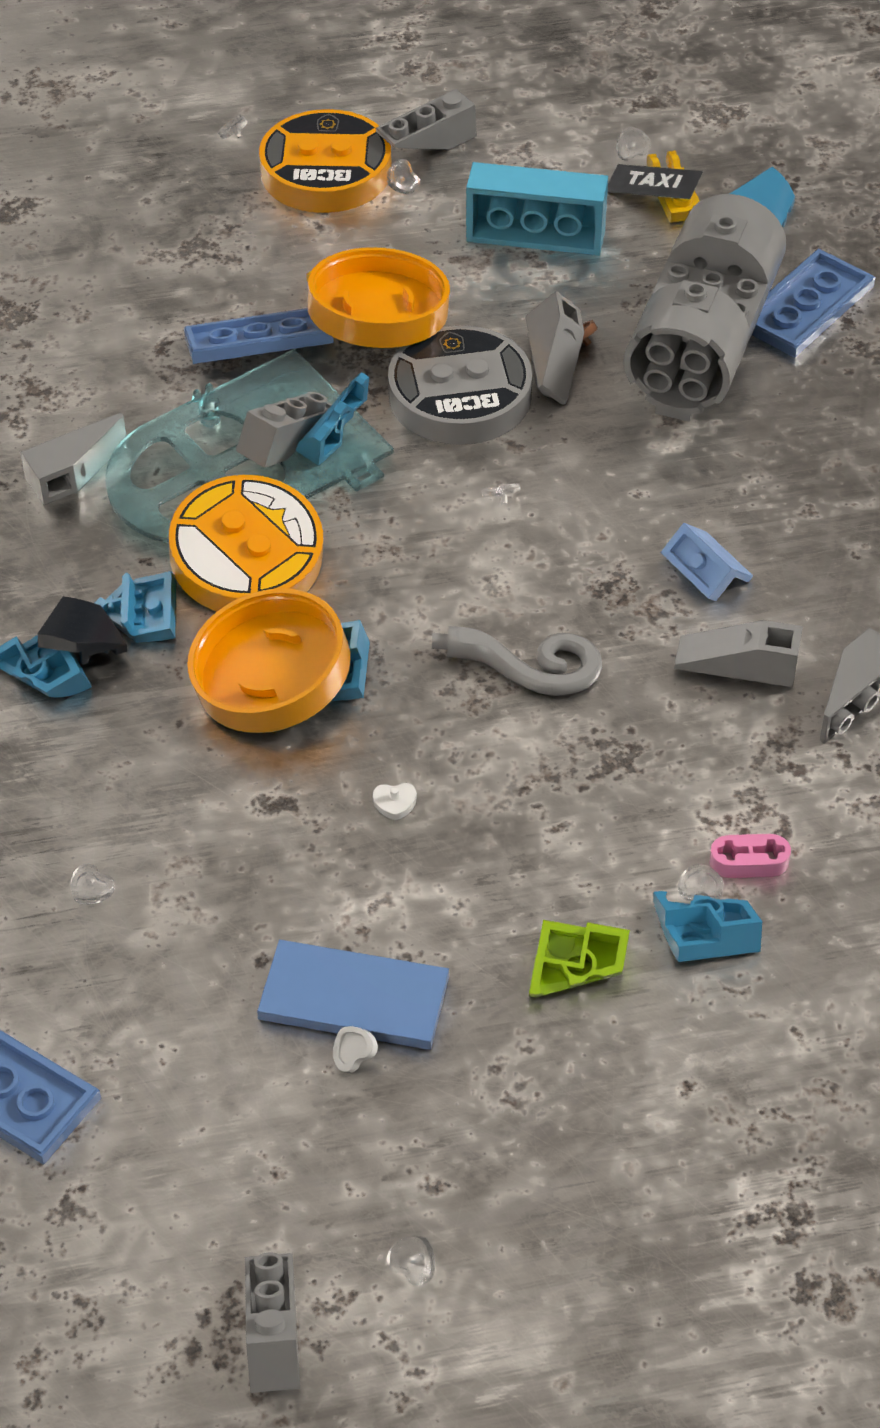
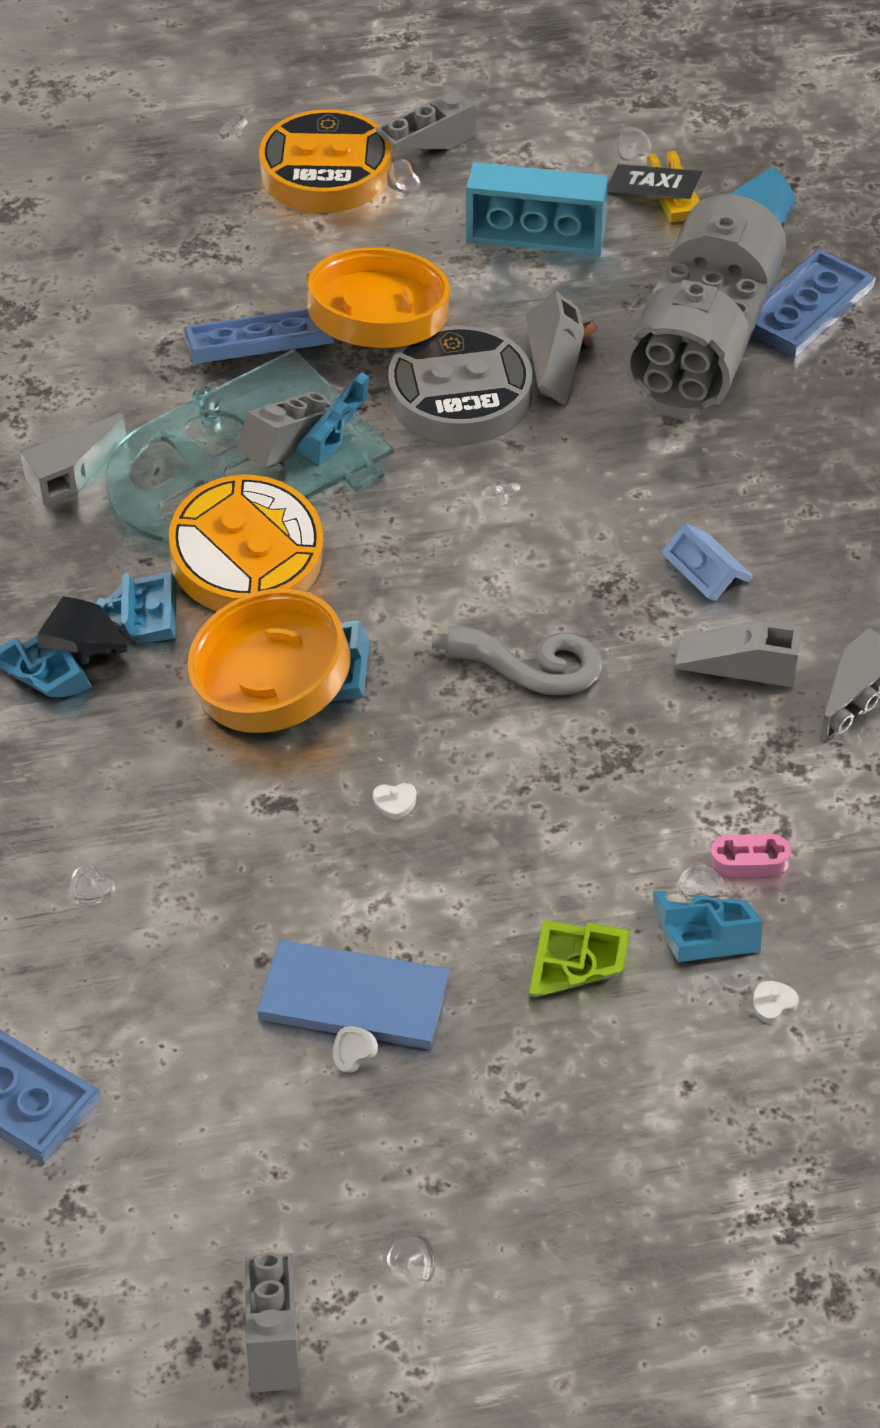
none -> white piece [753,981,799,1024]

